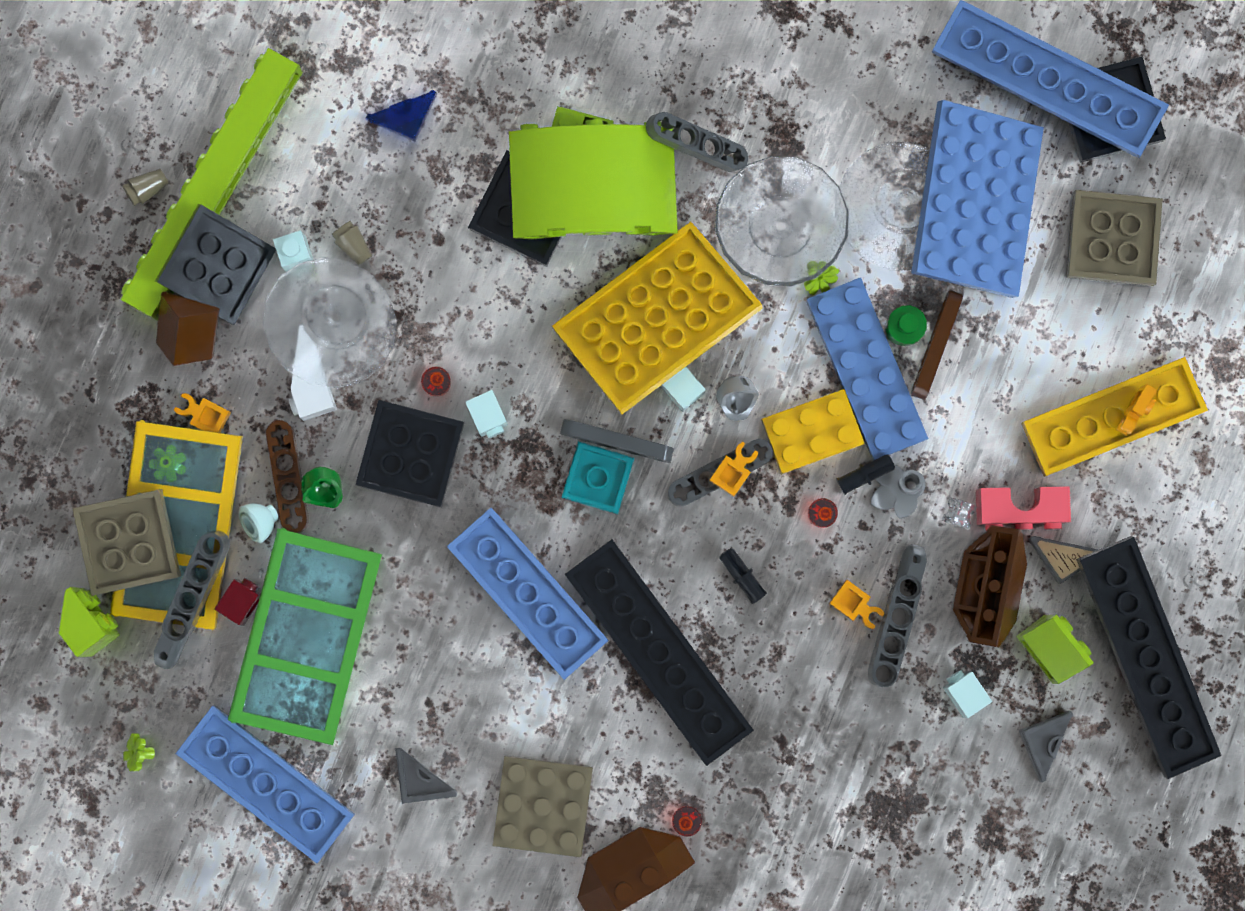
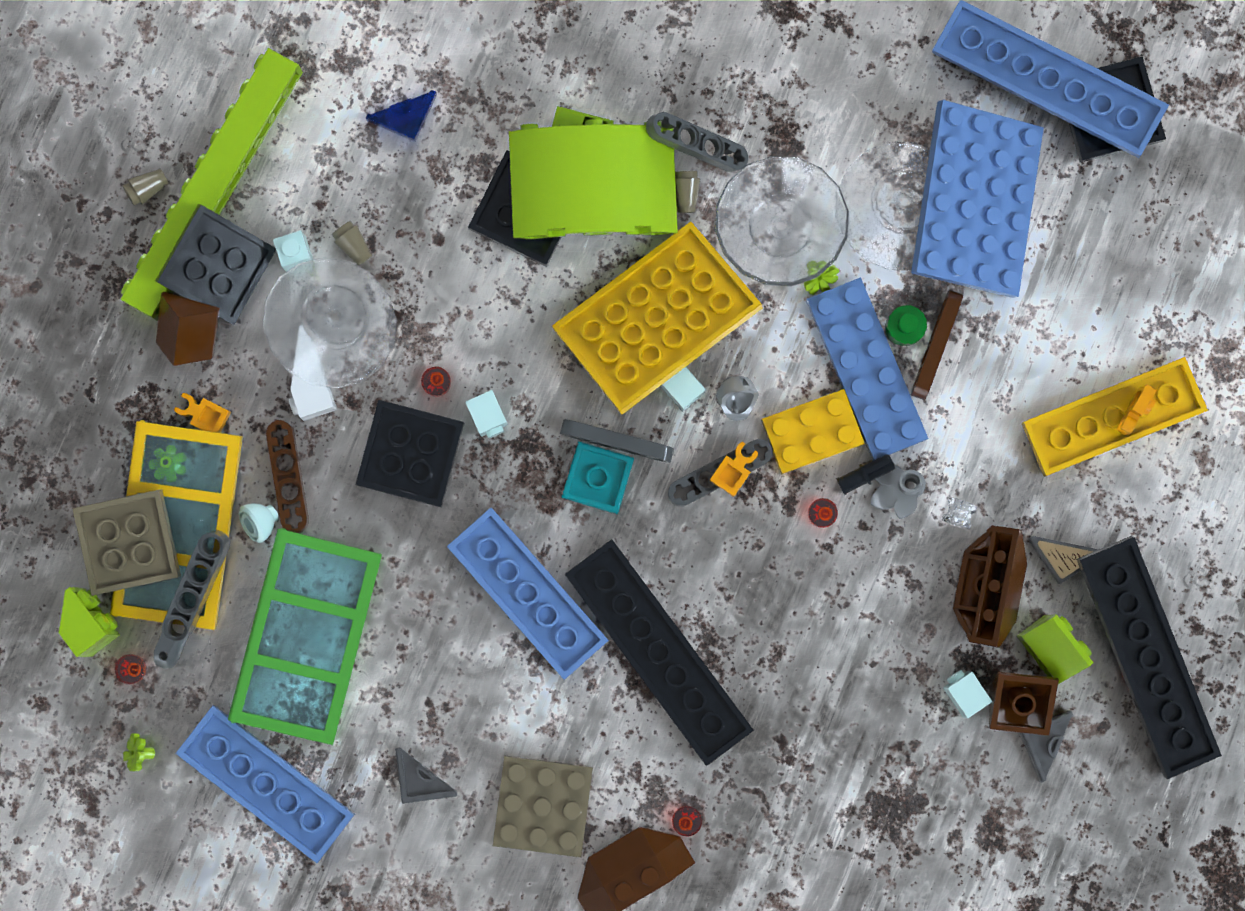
dark red brick [214,578,260,626] -> none
green piece [301,466,343,508] -> none
black axle [720,548,767,604] -> none
light orange plate [829,580,885,629] -> none
dark grey piece [868,544,927,687] -> none
coral arch [976,486,1071,530] -> none
dark tan plate [1066,190,1163,286] -> none
none -> clear red tile [115,654,147,684]
none -> dark tan cone [675,171,700,213]
none -> reddish brown slope [989,672,1059,736]

